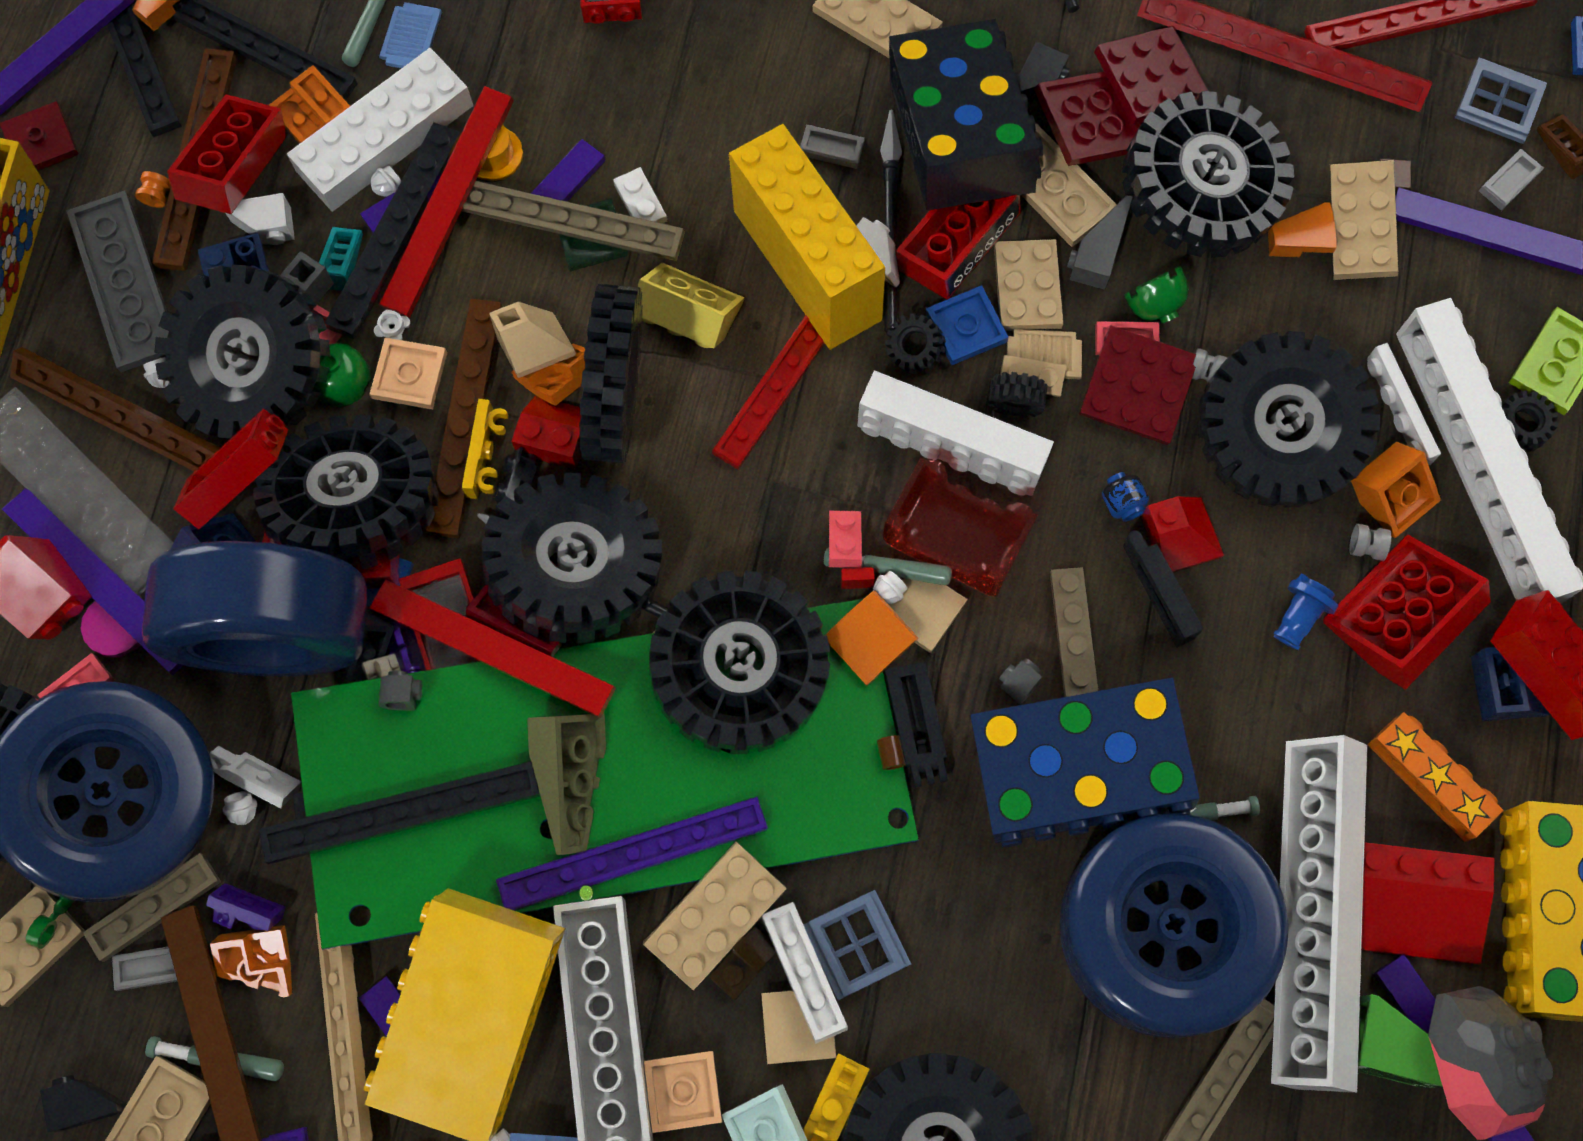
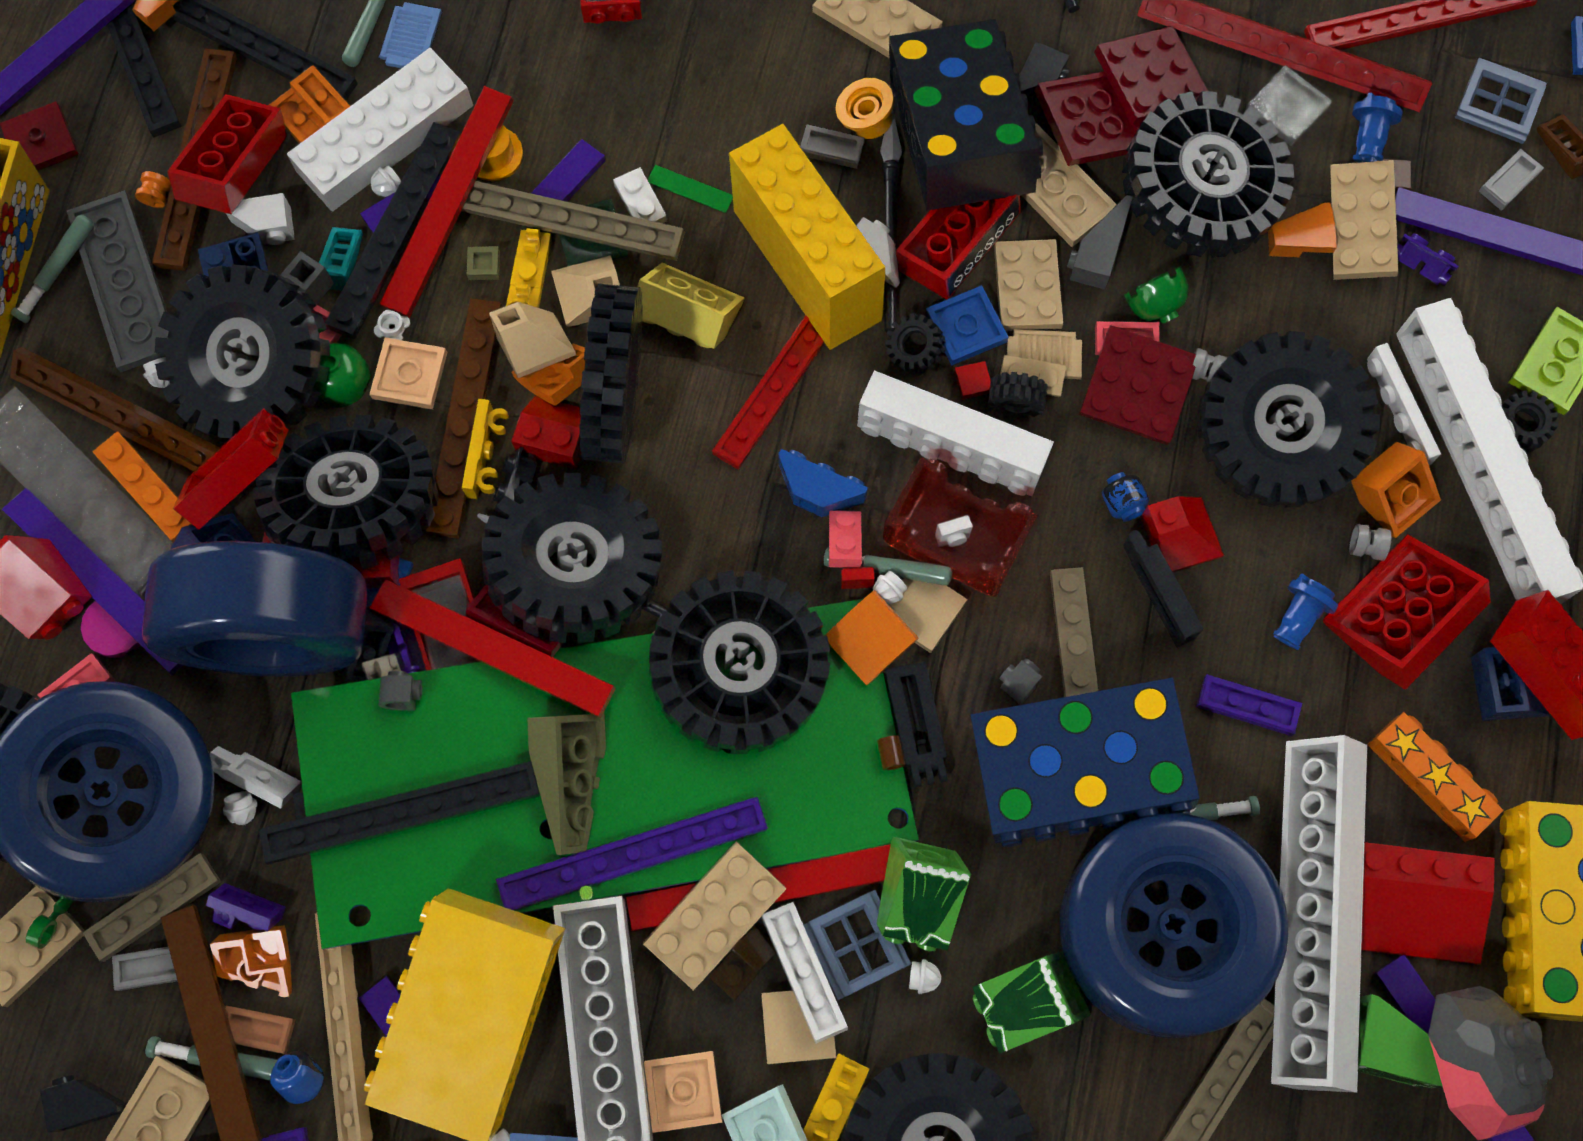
none -> sand green piece [10,214,94,323]
none -> orange brick [92,431,192,543]
none -> nougat tile [225,1005,296,1054]
none -> blue head [270,1050,324,1104]
none -> olive plate [467,246,500,280]
none -> yellow plate [506,228,552,308]
none -> tan slope [551,255,620,328]
none -> red tile [626,844,891,932]
none -> green sticker [648,165,733,213]
none -> blue slope [778,449,868,517]
none -> light orange piece [835,78,895,139]
none -> slope [877,836,971,951]
none -> white plate [909,959,941,994]
none -> white plate [935,515,973,547]
none -> red tile [954,361,991,400]
none -> slope [972,951,1091,1054]
none -> dark purple tile [1196,674,1302,736]
none -> clear plate [1245,65,1332,146]
none -> blue piece [1352,93,1403,163]
none -> dark purple hinge [1397,233,1459,286]

